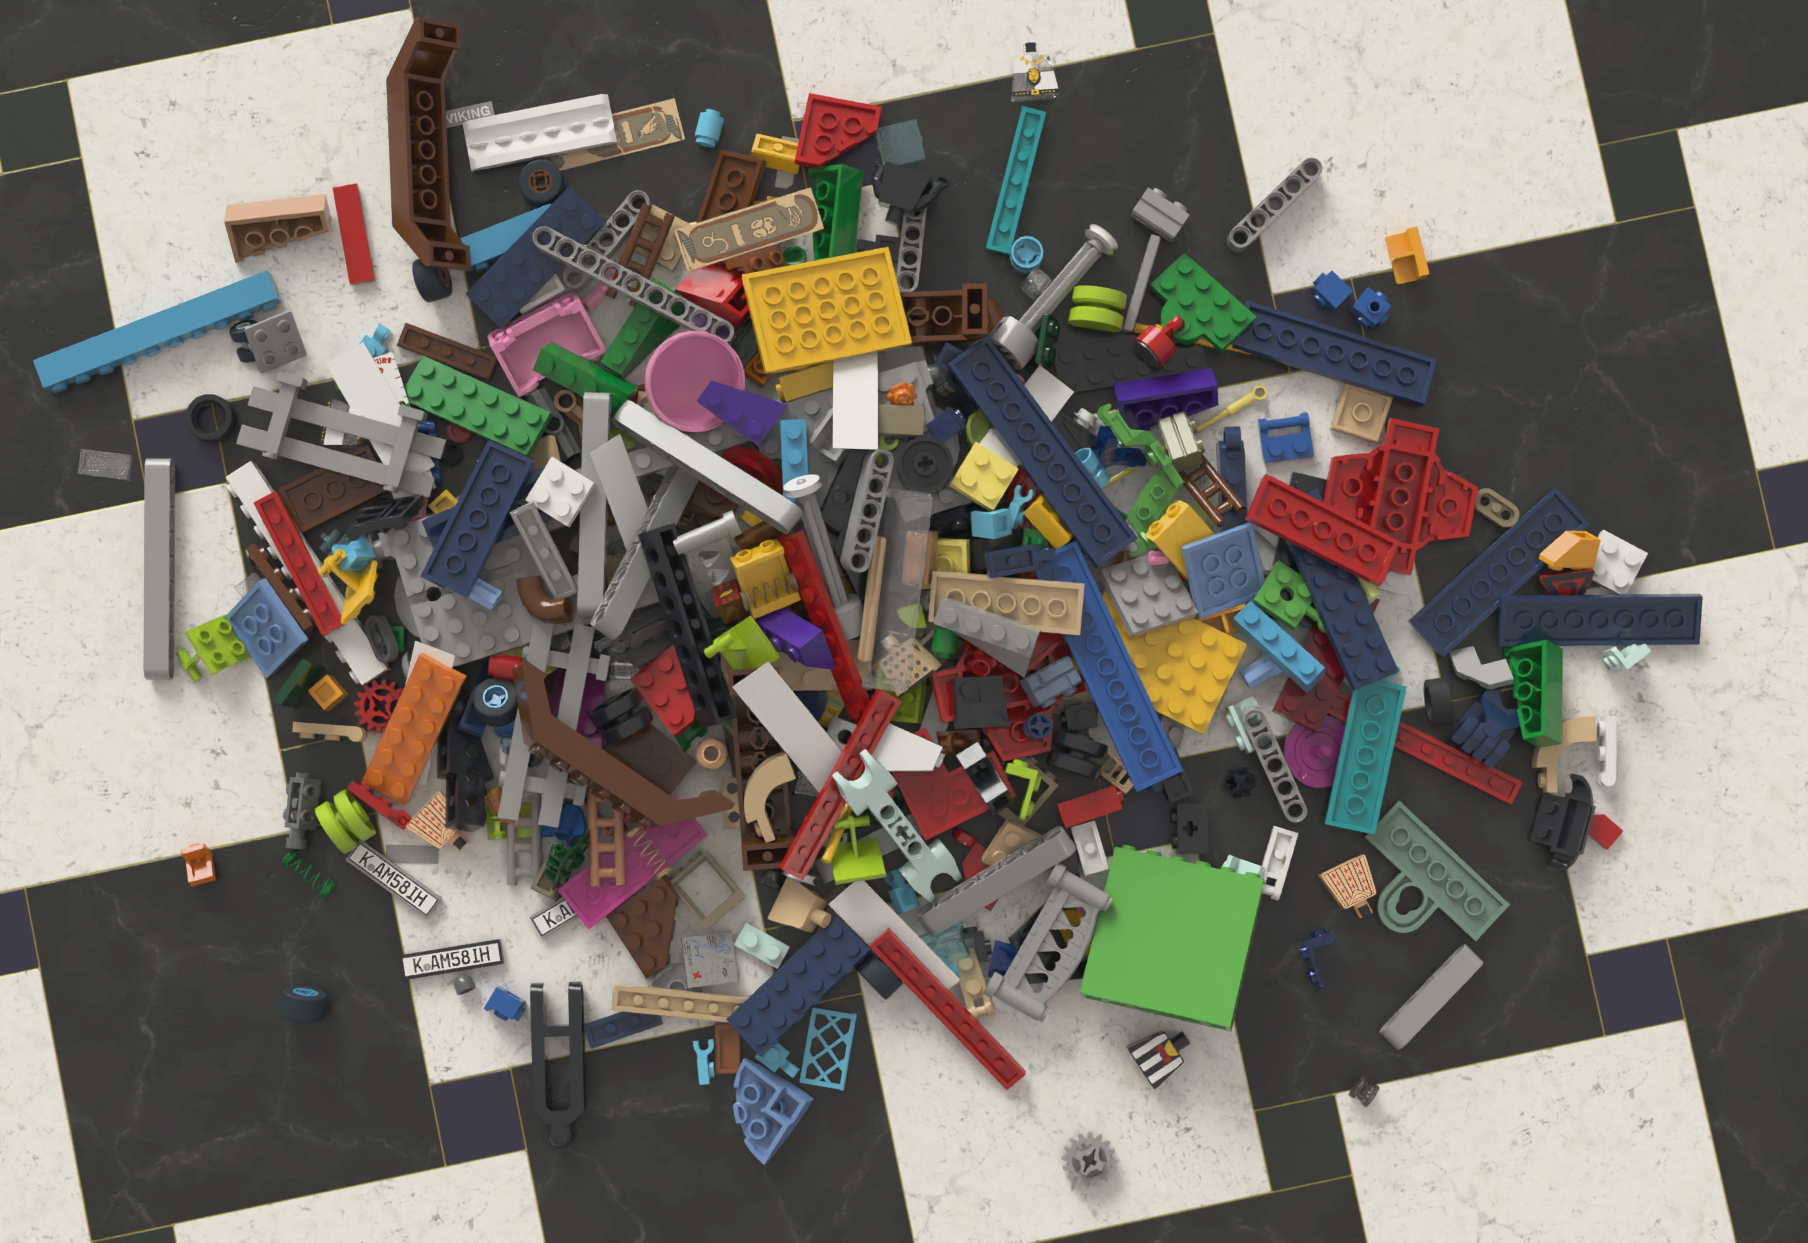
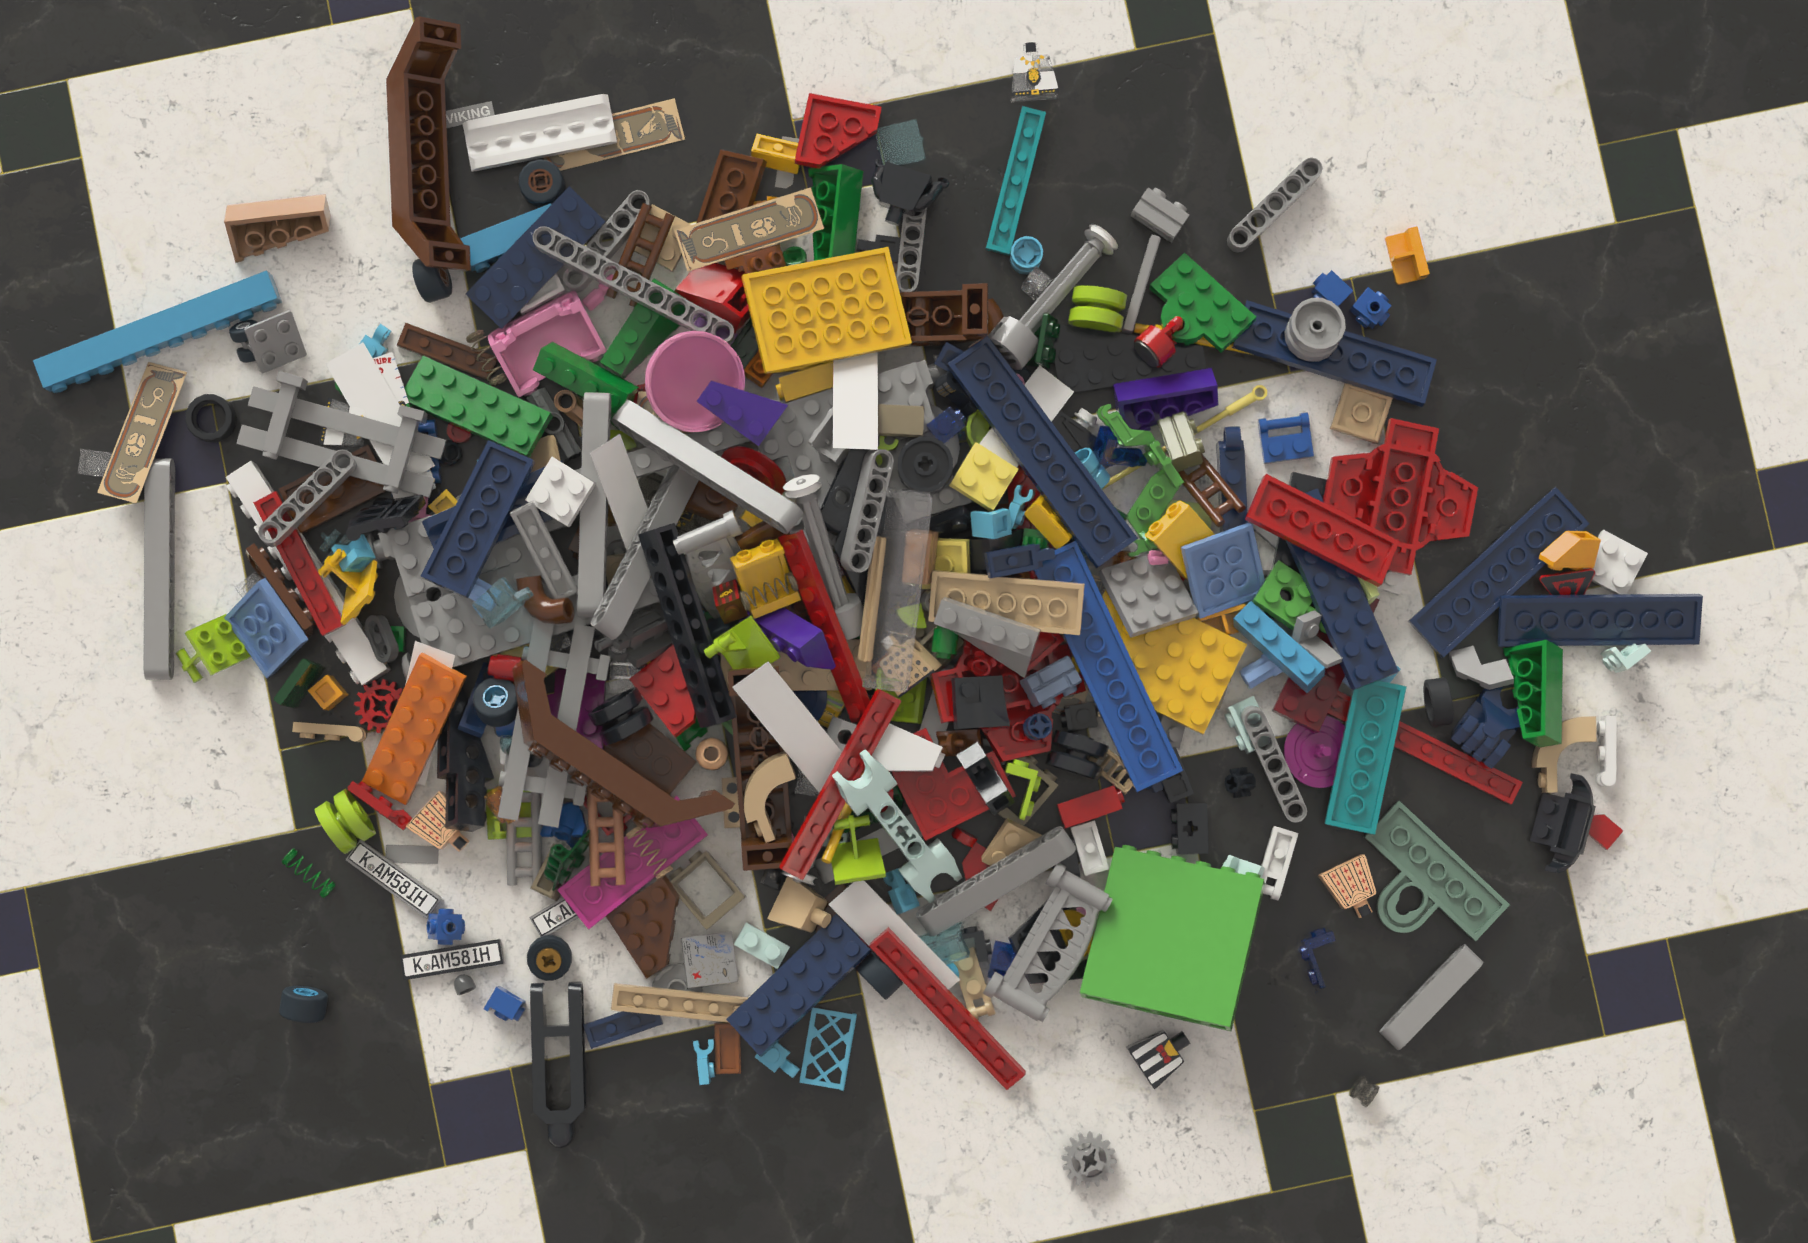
orange bracket [181,844,216,887] -> none
dark grey brick [283,773,321,850] -> none
red tile [333,183,375,285] -> none
medium azure brick [695,109,724,148] -> none
medium blue brick [733,1058,814,1165] -> none
dark azure brick [780,419,809,524] -> none
orange plant [887,382,918,406] -> none
dark tan plate [1474,488,1519,528] -> none
none -> sticker [97,362,187,504]
none -> light grey beam [258,449,356,547]
none -> blue brick [426,909,465,945]
none -> dark tan piece [466,330,507,386]
none -> clear light blue panel [472,577,534,629]
none -> black wheel [527,935,572,981]
none -> light grey wheel [1285,298,1346,361]
none -> light grey bracket [1292,610,1343,668]

